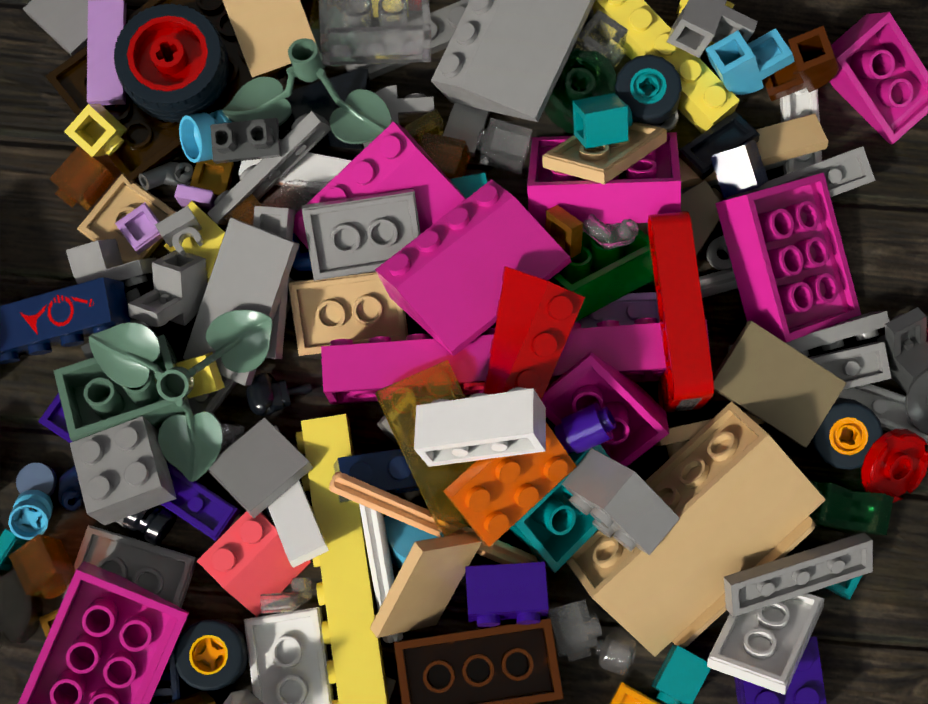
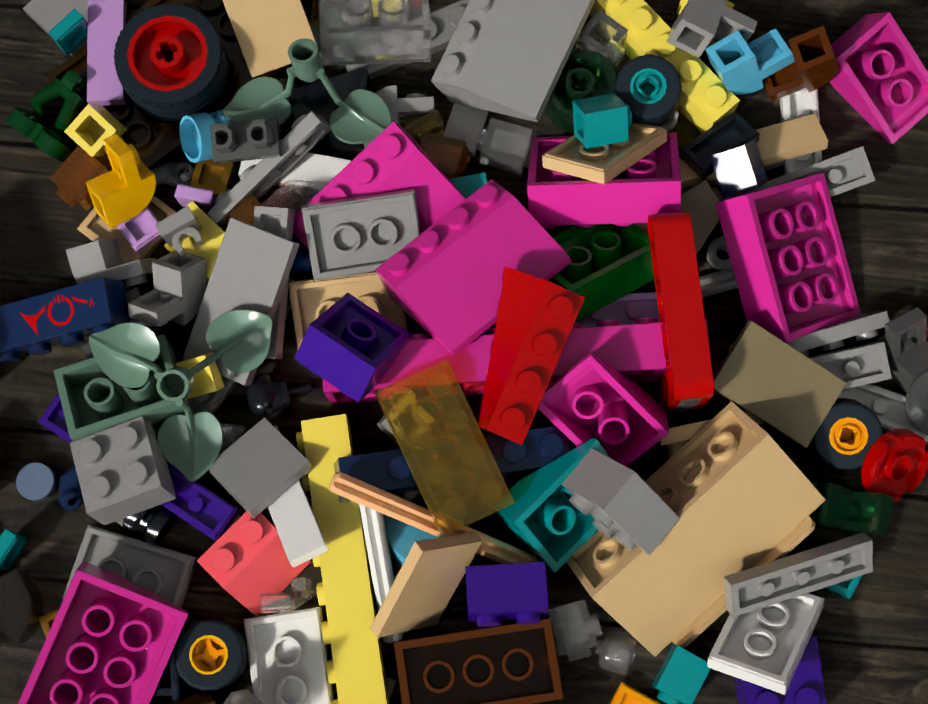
medium azure wheel [8,489,53,540] -> none
clear orange brick [9,534,75,599] -> none
white brick [414,387,546,467] -> none
orange plate [443,423,577,547] -> none
pearl gold plate [545,205,583,258] -> none
dark purple brick [554,403,616,454] -> none
clear arm [583,213,639,249] -> none
none -> dark green piece [6,70,87,162]
none -> teal tile [48,8,88,55]
none -> yellow brick [86,134,156,228]
none -> dark purple slope [294,292,411,403]

